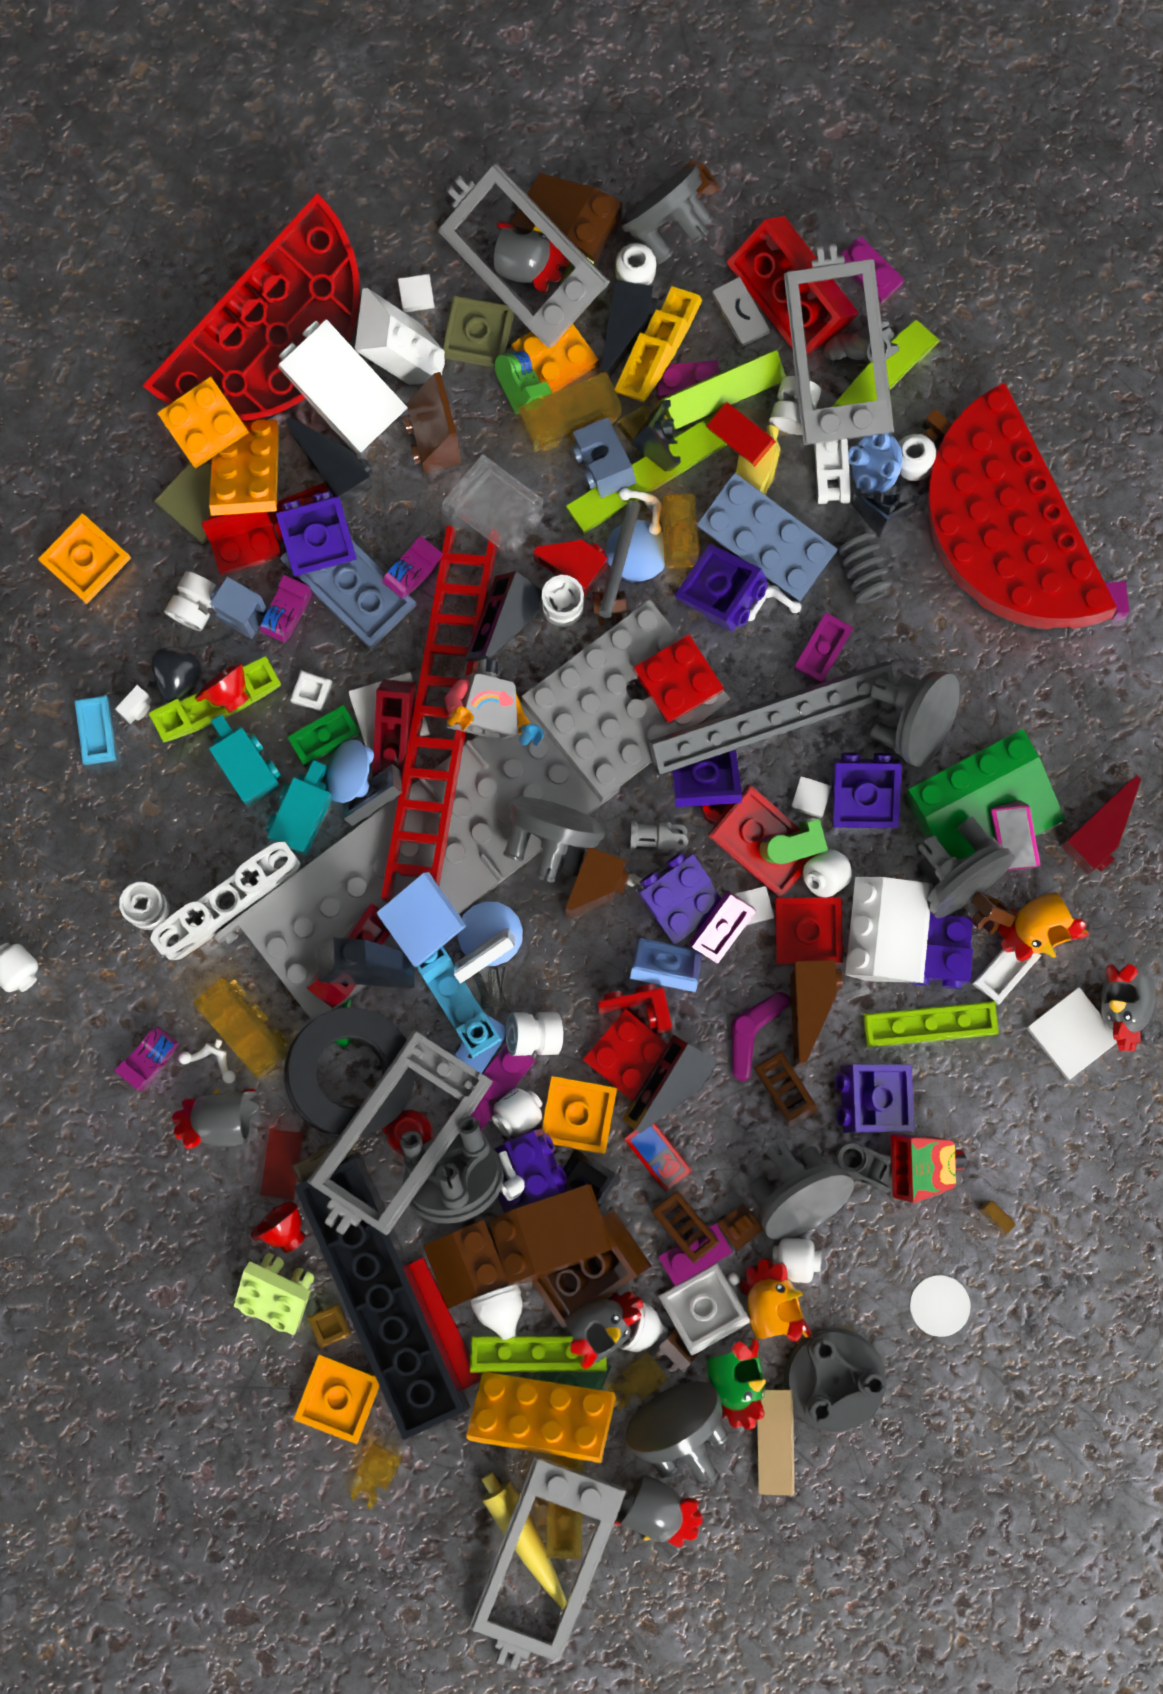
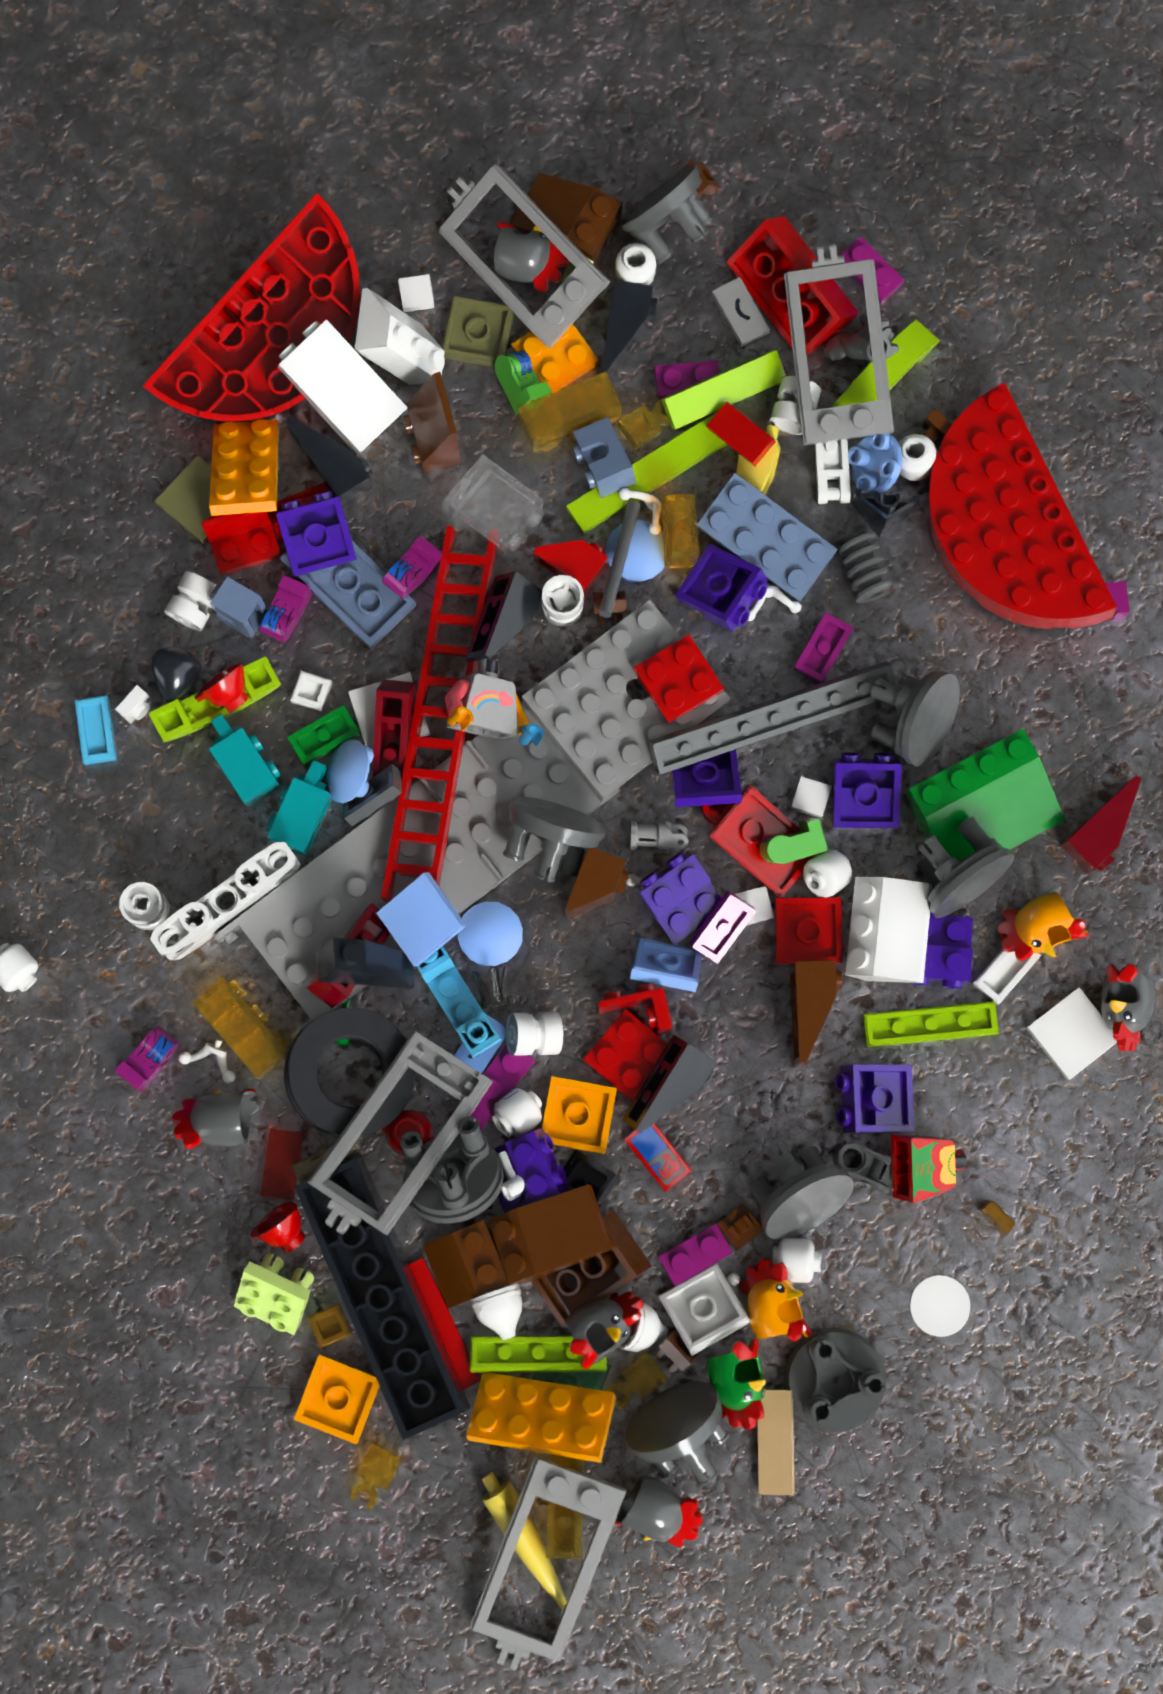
light orange plate [38,513,131,604] -> none
light orange plate [157,377,249,469] -> none
white tile [454,928,515,984] -> none
yellow slope [614,286,702,402] -> none
black slope [630,400,681,472] -> none
reddish brown slope [651,1190,720,1264] -> none
magenta piece [731,992,791,1082] -> none
reddish brown slope [754,1051,818,1128] -> none
reddish brown tile [971,891,1017,934] -> none
flat silver slope [990,800,1040,870] -> none

